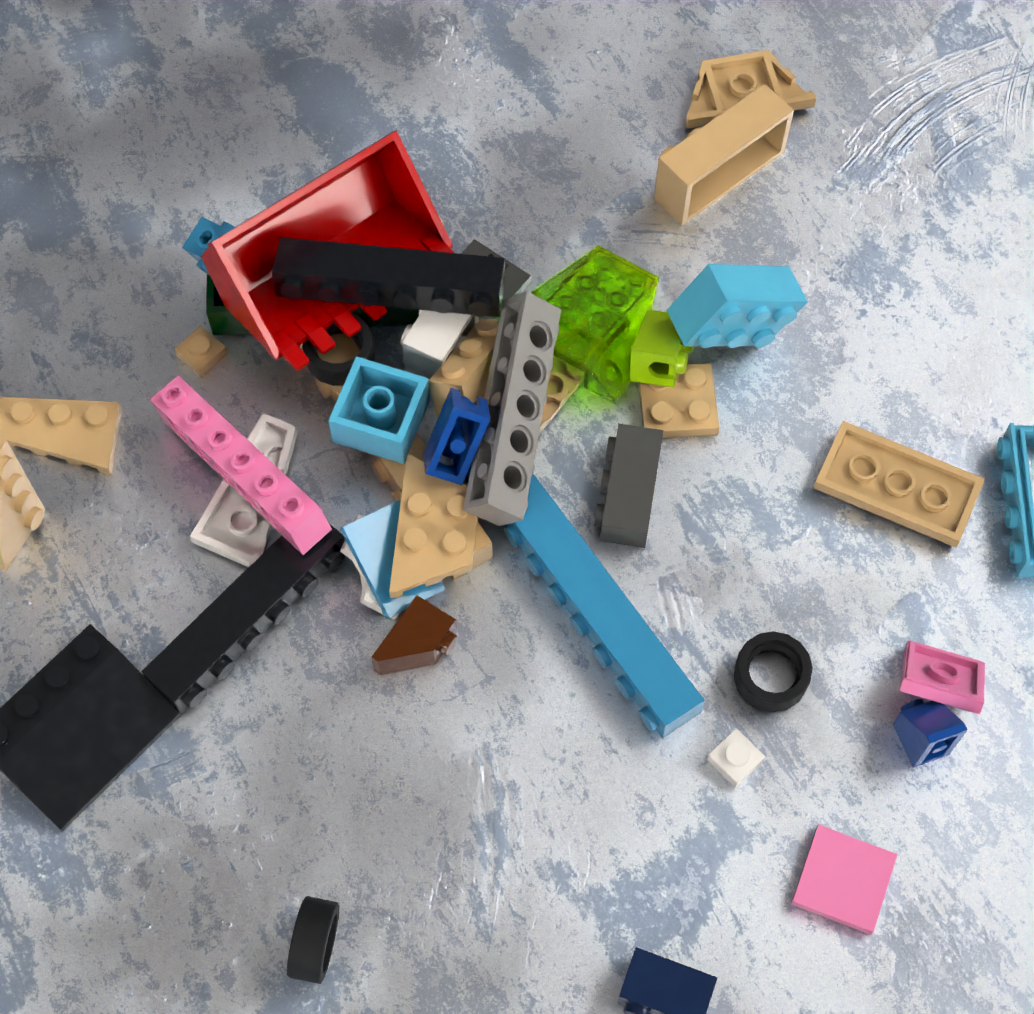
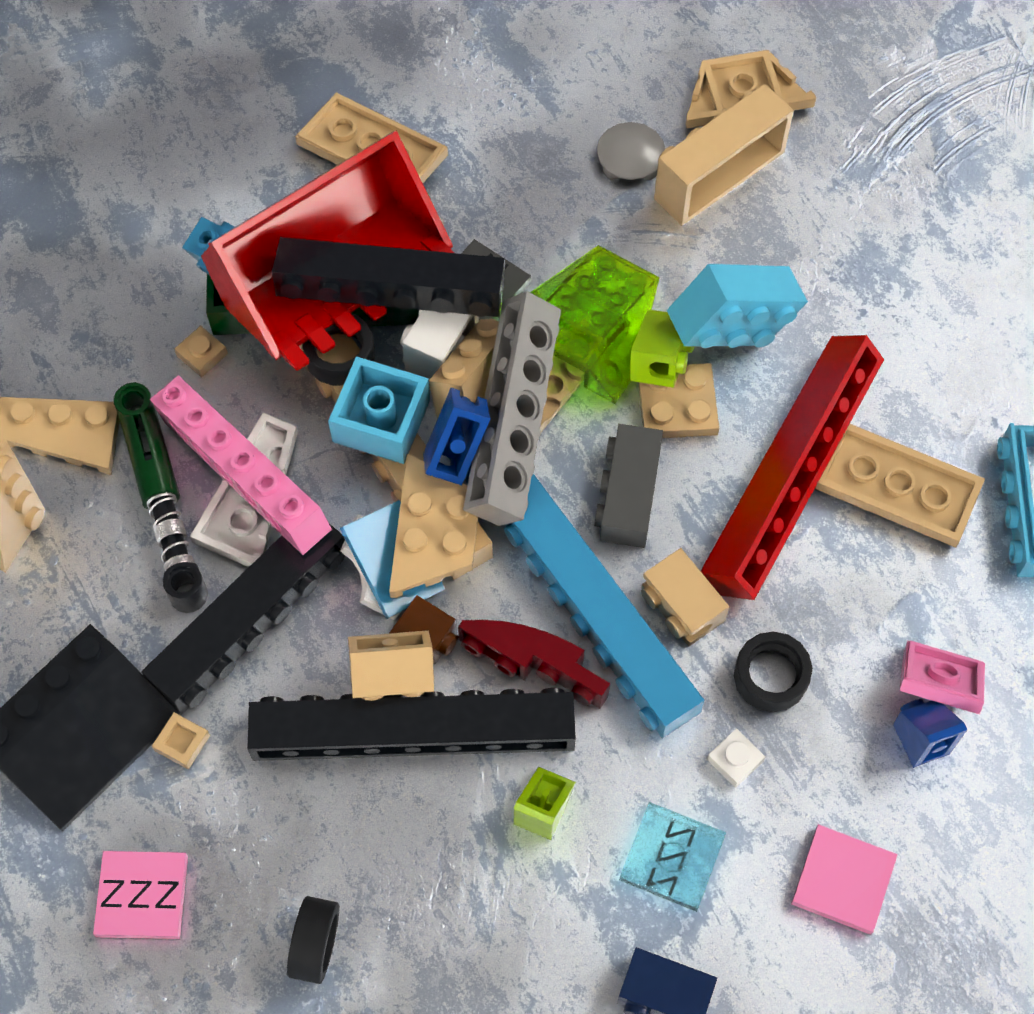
none -> bright pink tile [93,851,188,939]
none -> piece [114,382,208,613]
none -> tan plate [152,712,210,770]
none -> black brick [247,688,576,761]
none -> tan tile [295,92,448,183]
none -> tan brick [348,630,434,701]
none -> dark red slope [458,620,610,709]
none -> lime slope [514,767,576,840]
none -> light grey dish [597,122,665,180]
none -> clear light blue tile [619,802,726,912]
none -> tan brick [641,548,730,646]
none -> red brick [701,335,884,600]

